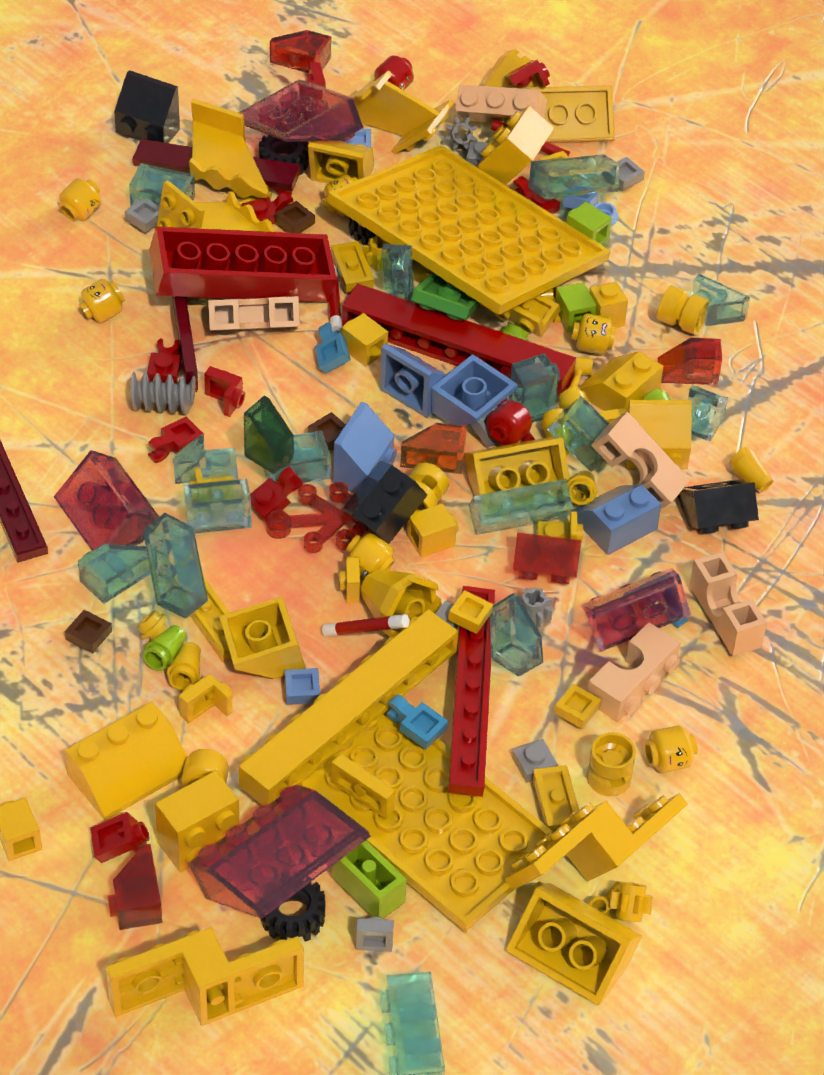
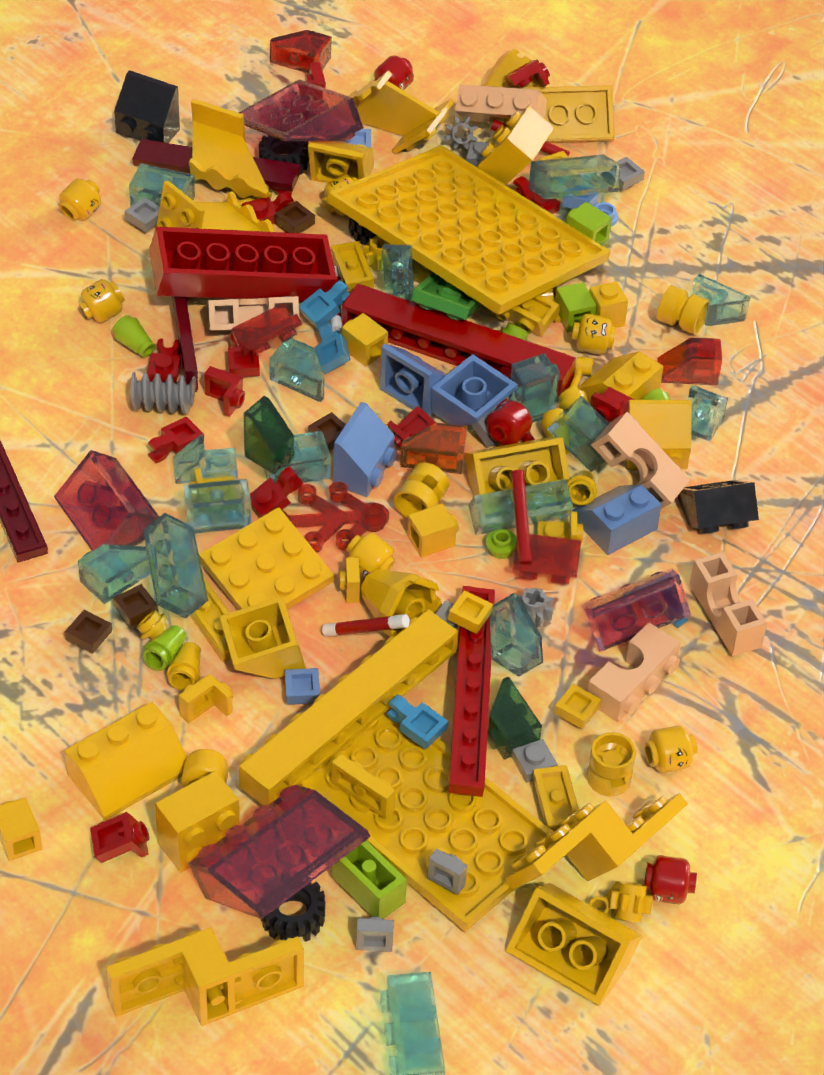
clear red slope [107,844,163,930] -> none
black slope [341,461,427,544] -> none
yellow cone [729,447,774,493] -> none
none -> lime cone [112,315,156,358]
none -> reddish brown plate [113,584,159,627]
none -> yellow plate [199,507,334,610]
none -> red plate [228,332,260,377]
none -> clear red bracket [231,304,303,356]
none -> clear light blue slope [269,337,325,402]
none -> dark azure plate [299,280,350,329]
none -> red bracket [386,406,441,454]
none -> light grey plate [428,848,467,895]
none -> lime plate [486,529,517,559]
none -> clear green slope [487,676,542,760]
none -> red bar [511,470,532,565]
none -> red bracket [589,387,635,426]
none -> red head [644,855,697,905]

